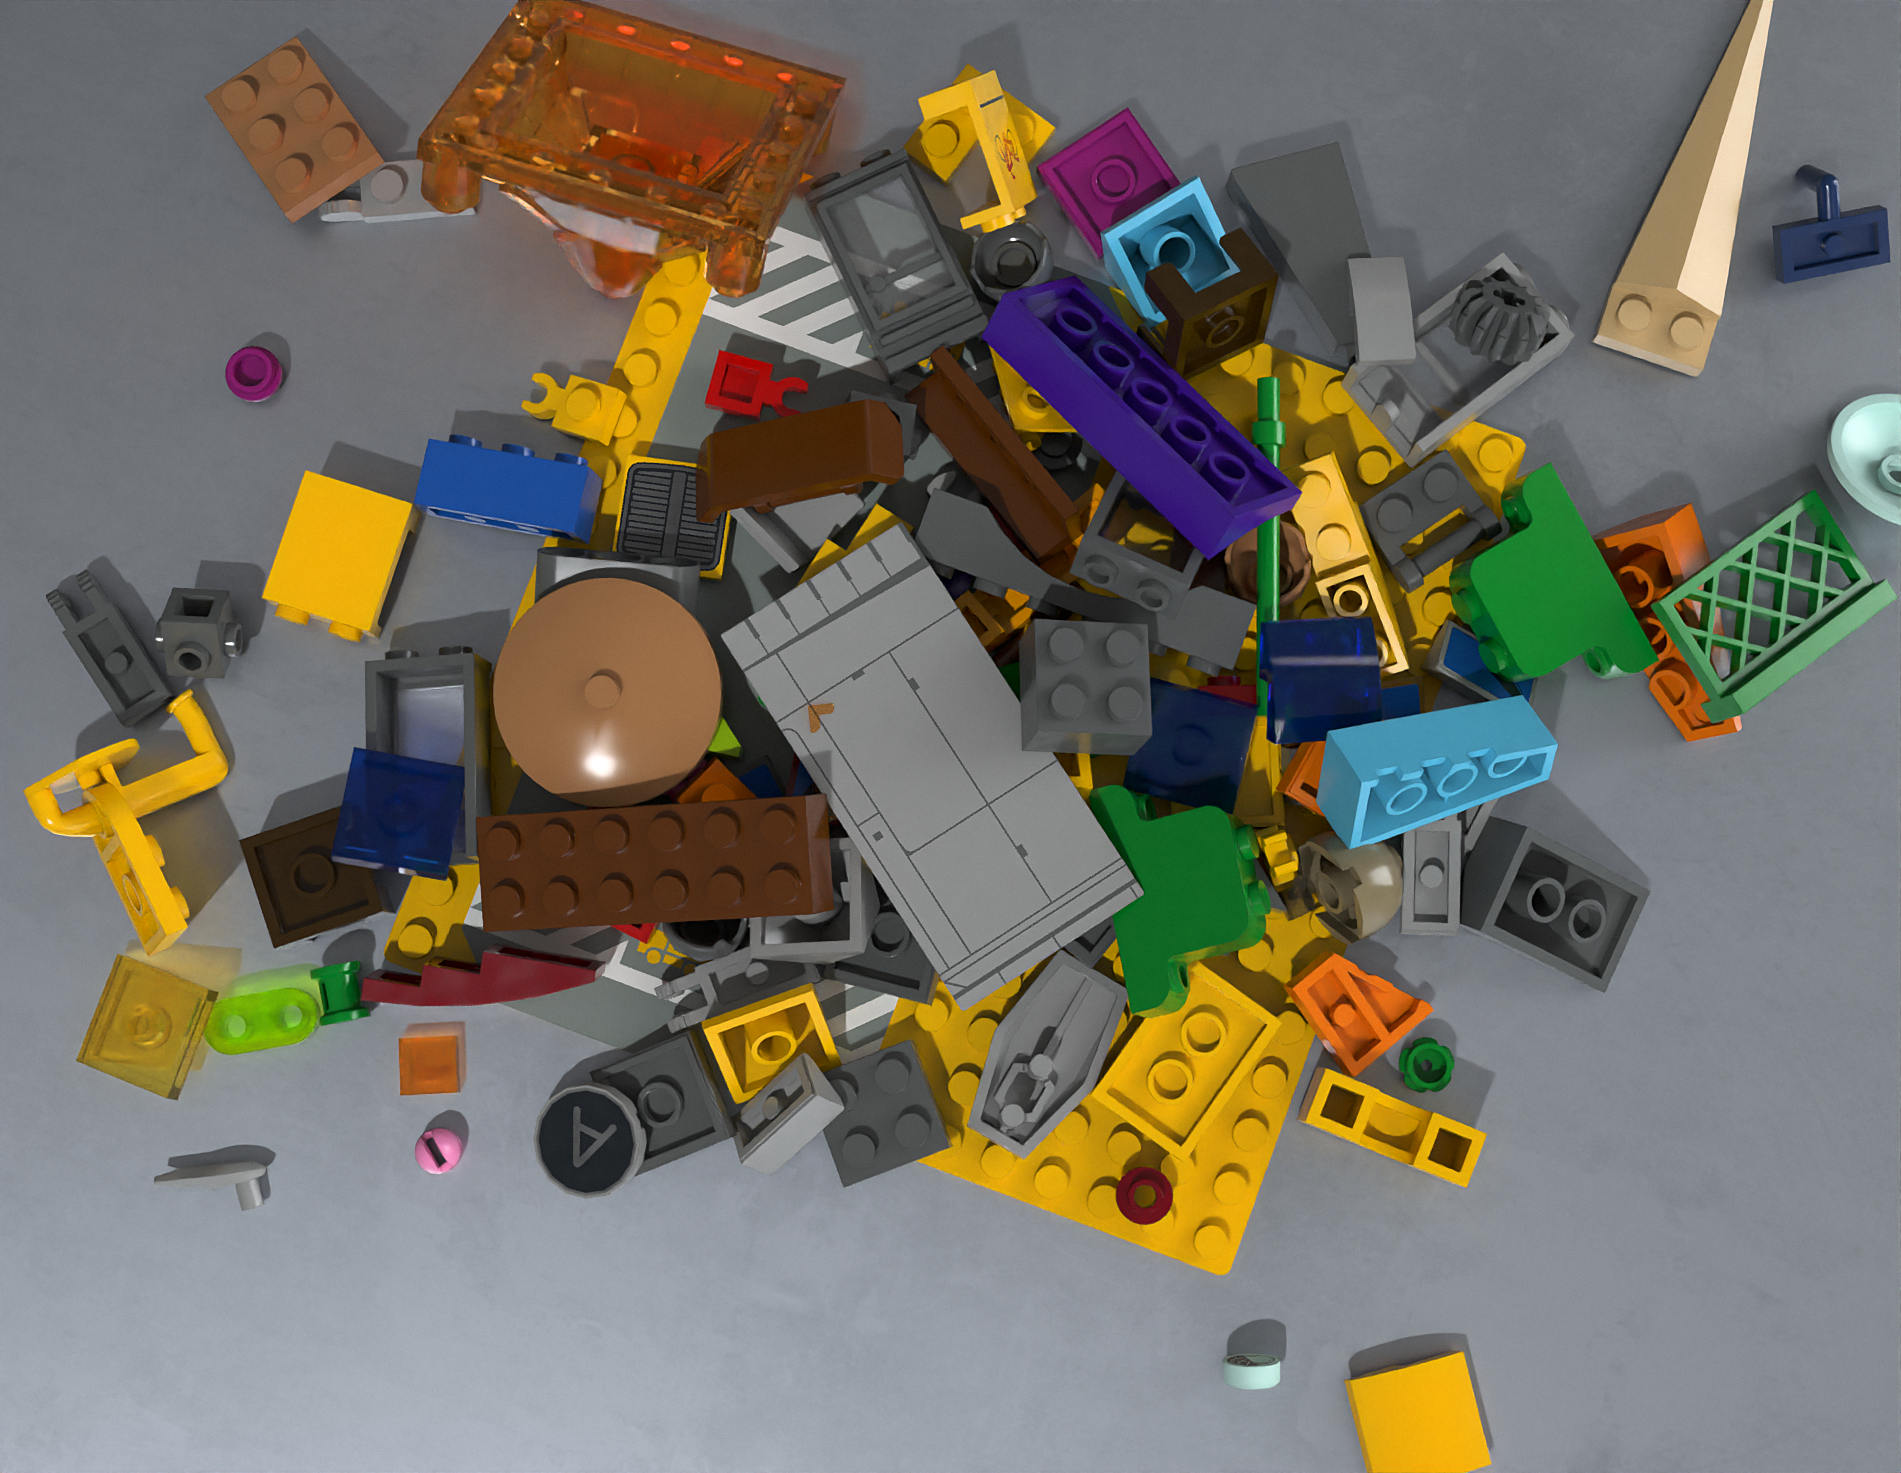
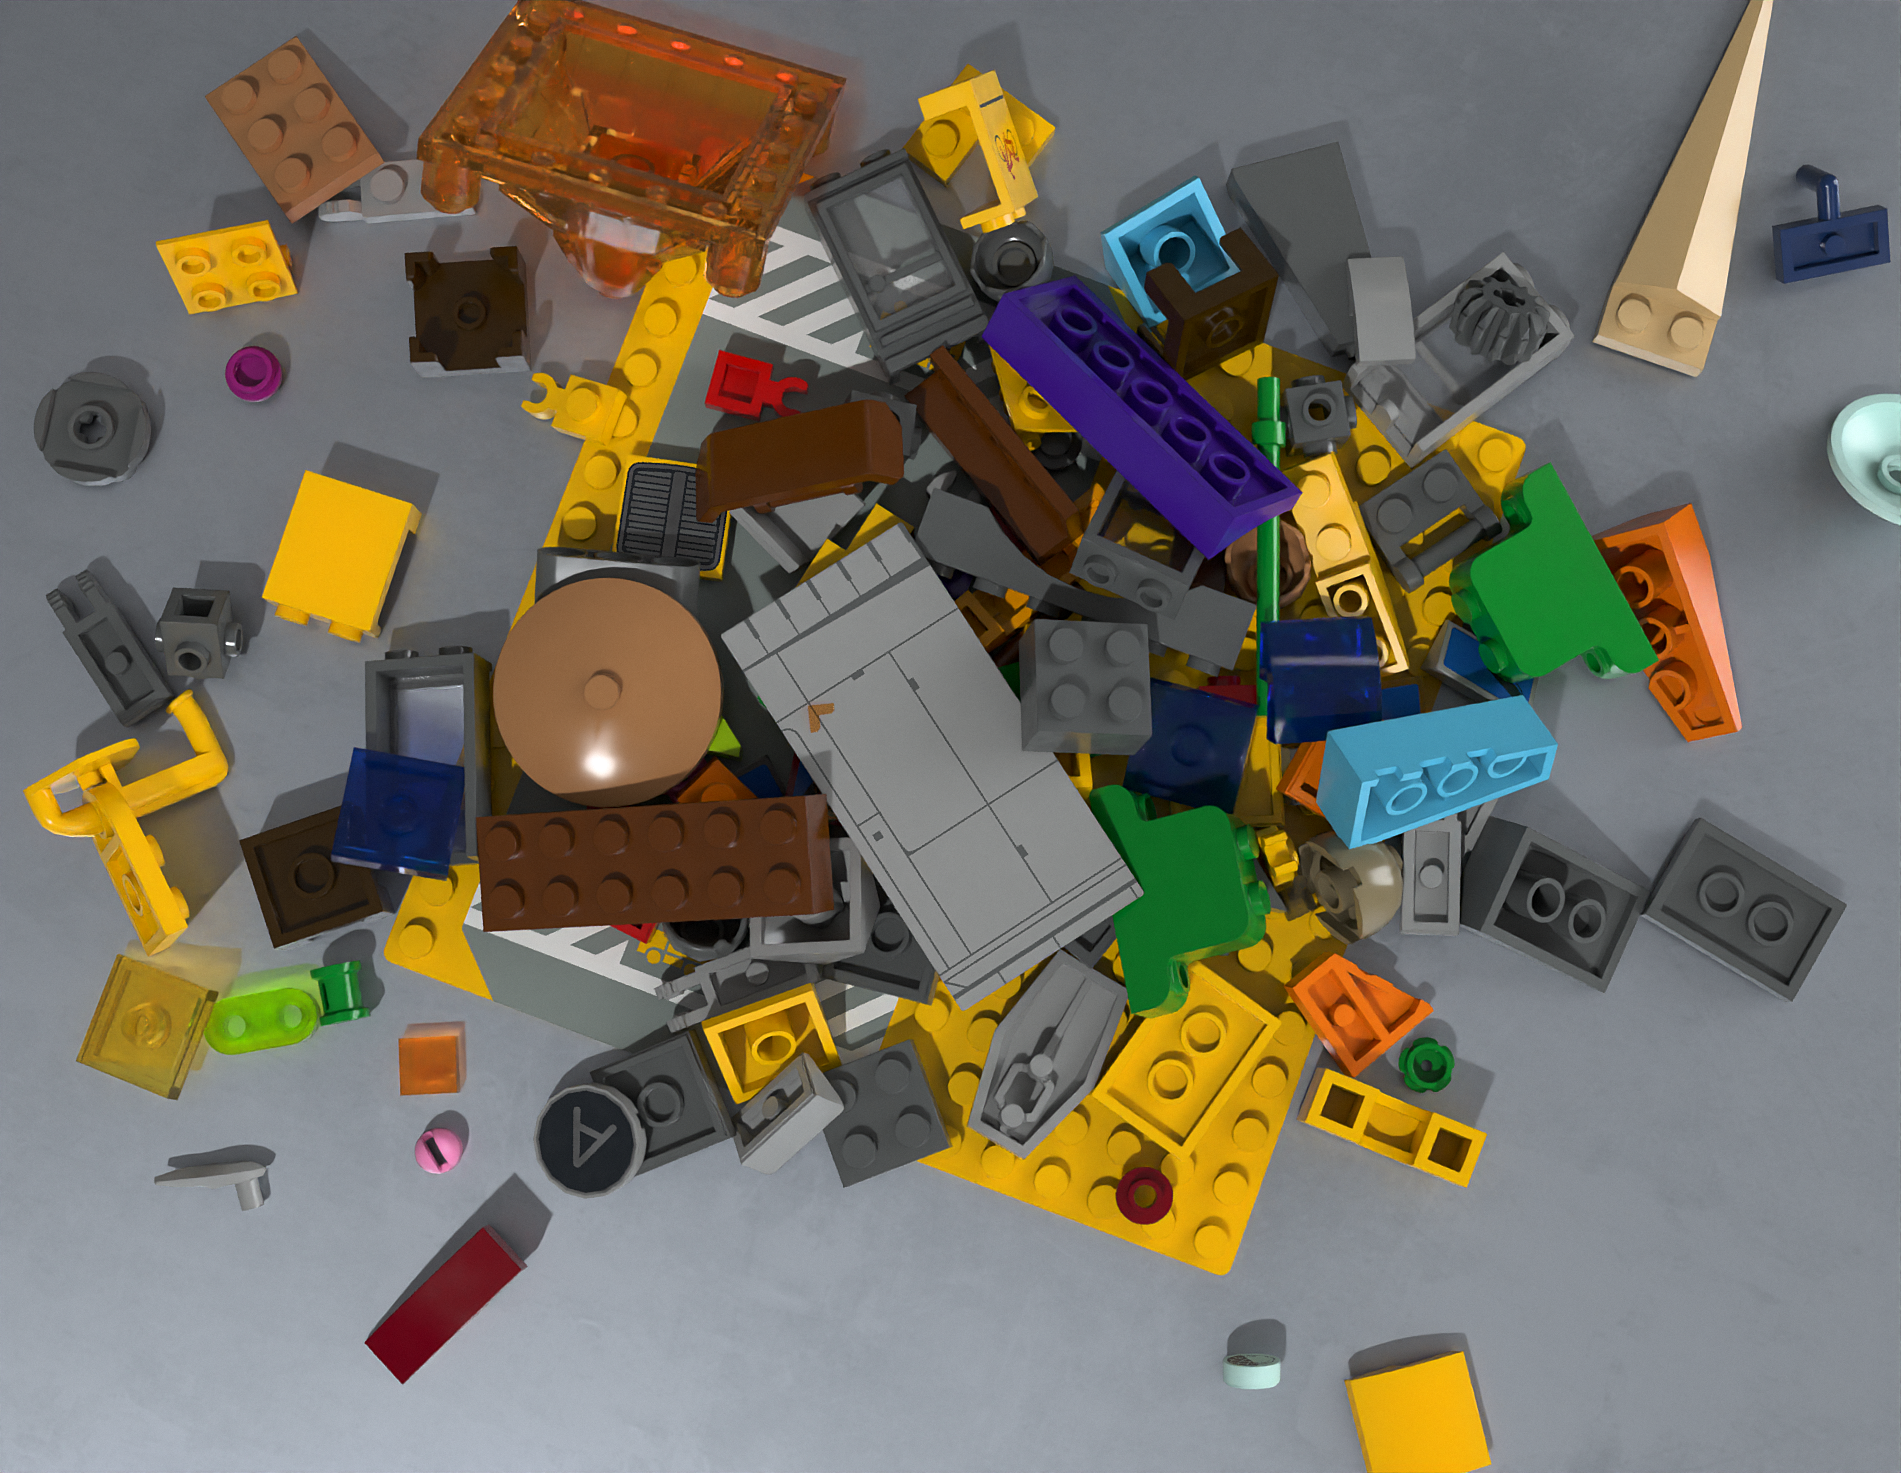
dark red slope [361,943,606,1007] -> none
blue brick [414,434,603,545] -> none
magenta plate [1036,107,1181,261] -> none
green fence [1650,489,1898,723] -> none
none -> dark grey plate [34,372,151,486]
none -> yellow hinge [156,220,298,315]
none -> dark red slope [364,1225,528,1385]
none -> dark brown panel [405,246,532,378]
none -> dark grey brick [1280,375,1357,460]
none -> dark grey plate [1640,818,1847,1002]

